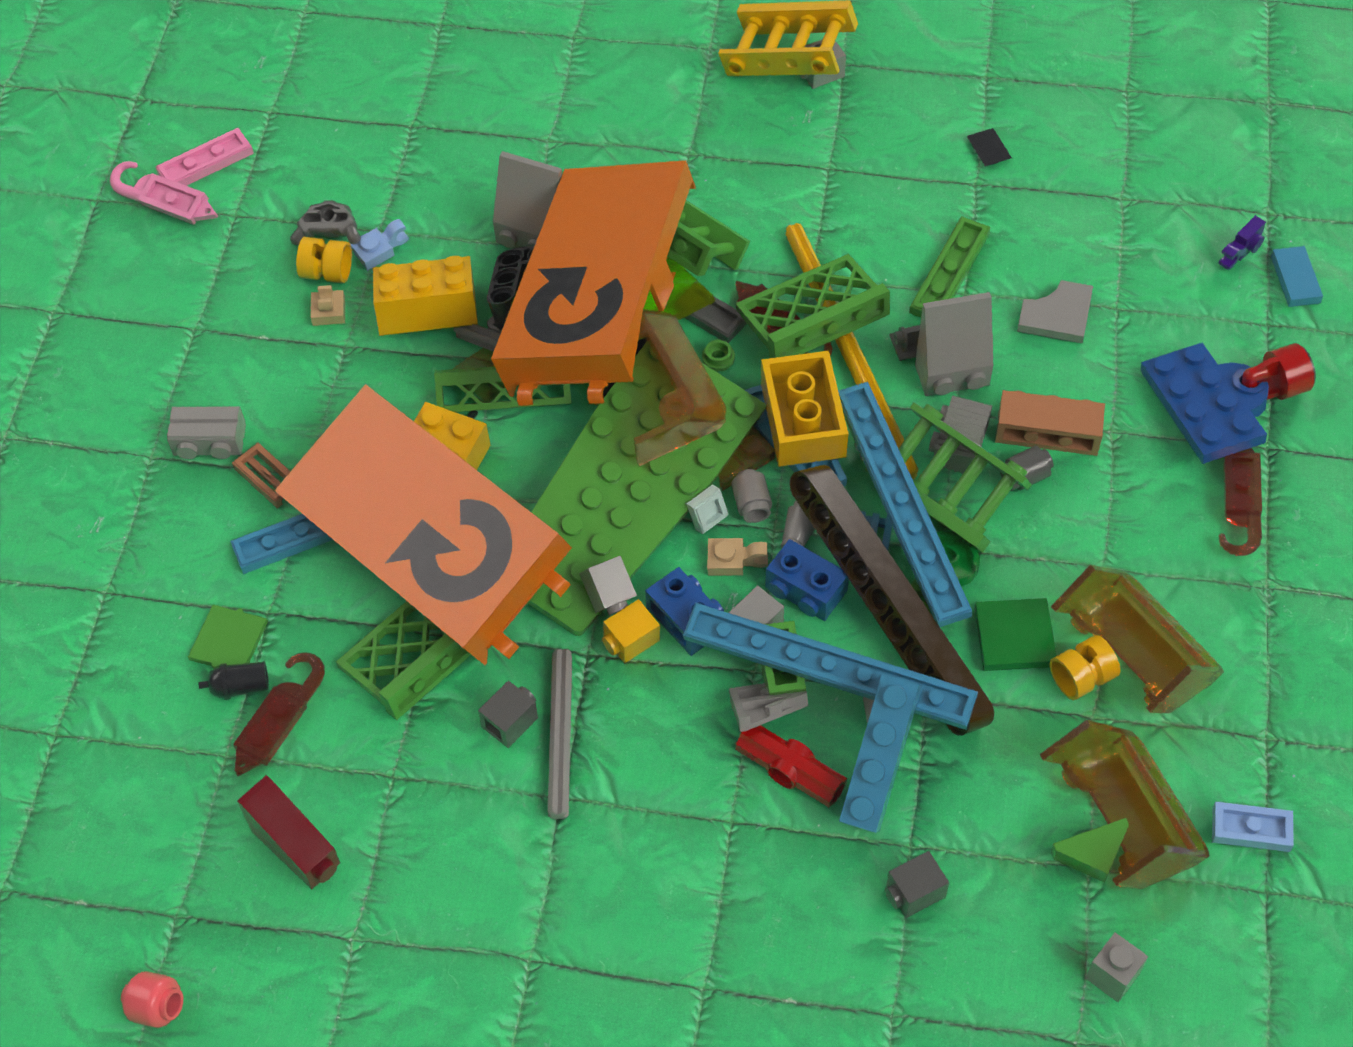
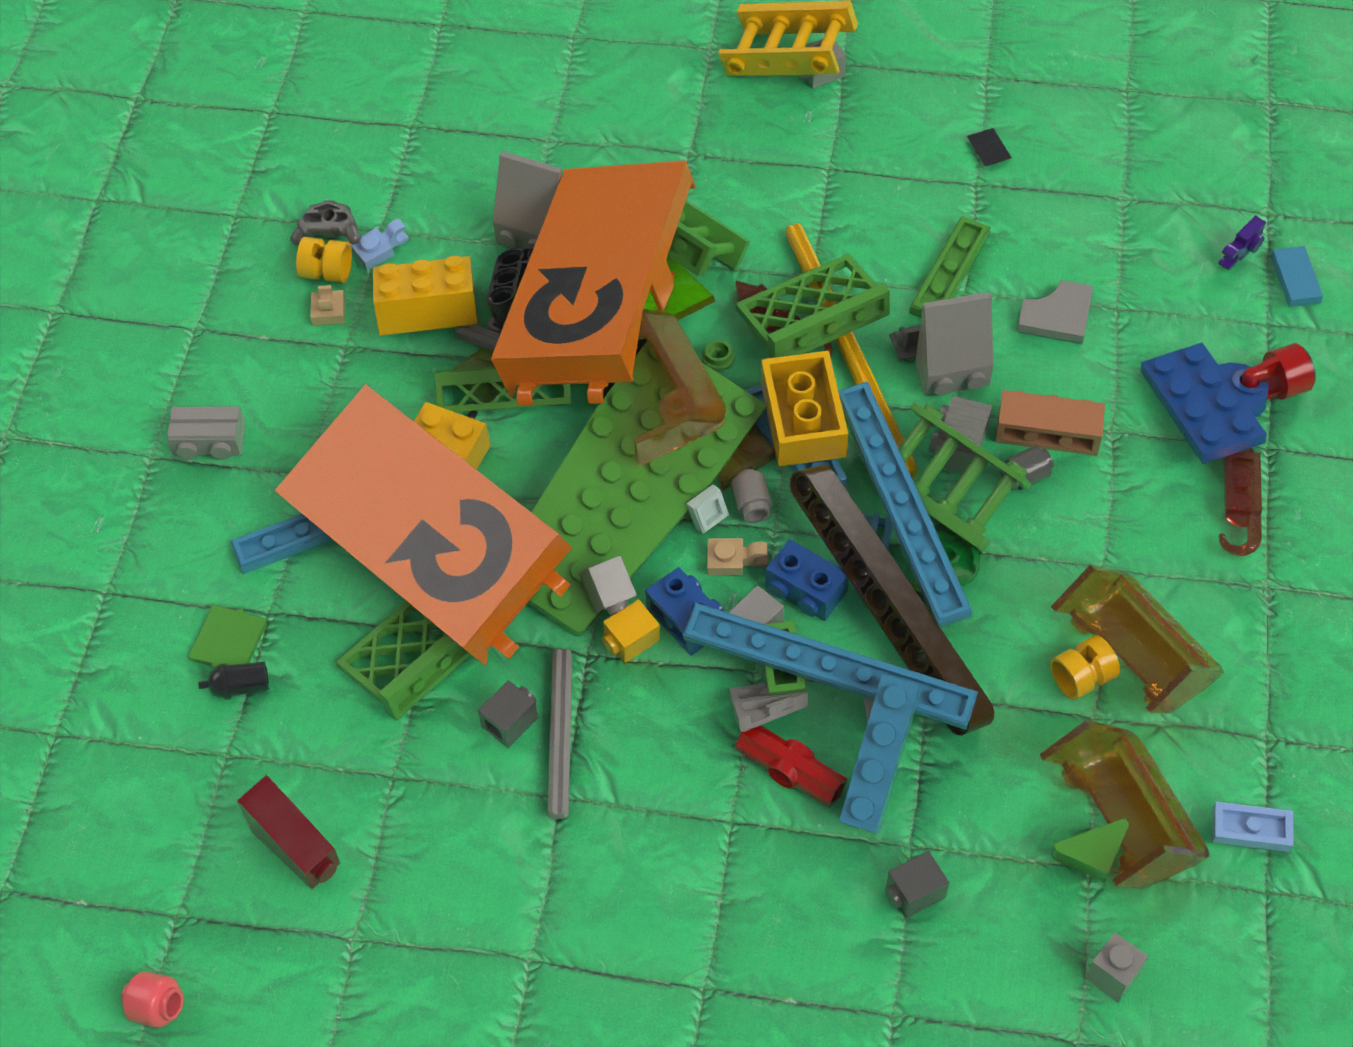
bright pink plate [110,161,218,225] -> none
bright pink tile [155,128,254,186] -> none
nougat tile [232,443,291,508] -> none
clear red plate [233,652,325,776] -> none
dark grey tile [676,286,747,344] -> none
light grey cone [781,501,815,548] -> none
green tile [974,598,1057,671] -> none

